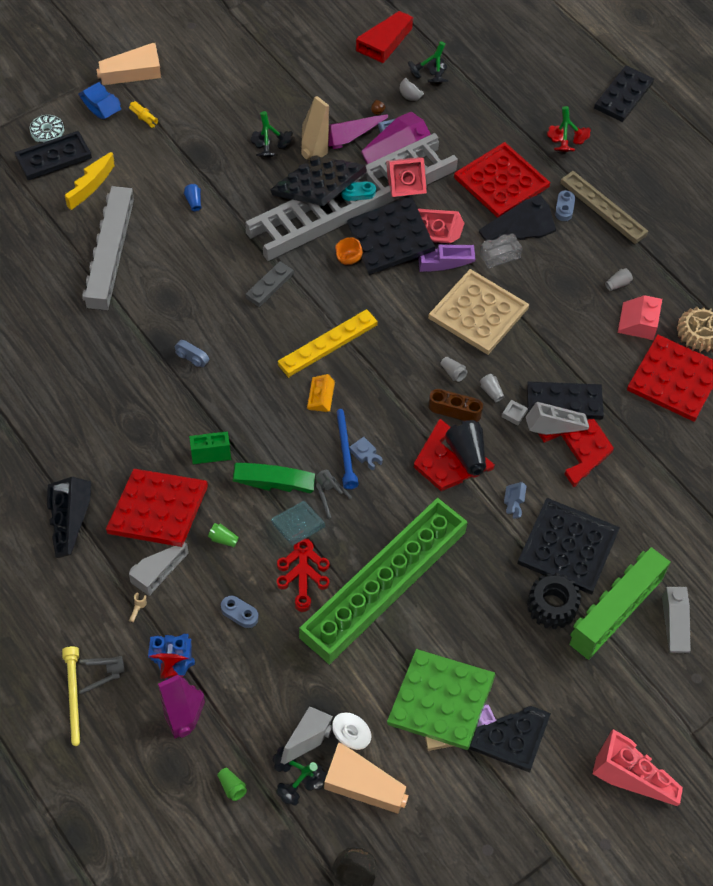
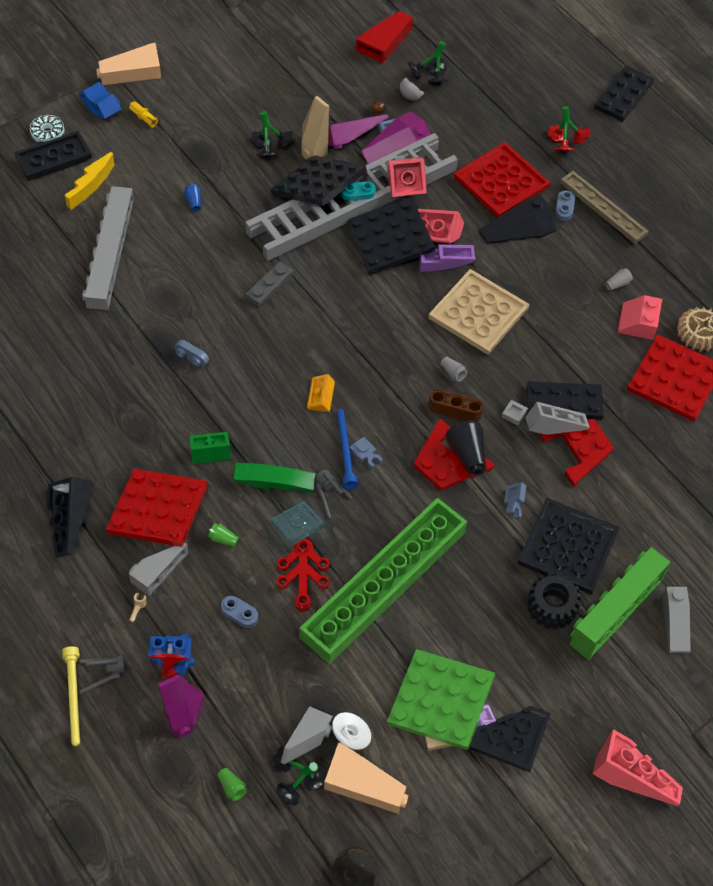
yellow plate [278,309,378,378] -> none
orange hair [335,237,363,265] -> none
clear brick [480,234,522,269] -> none
light grey cone [480,374,504,402] -> none

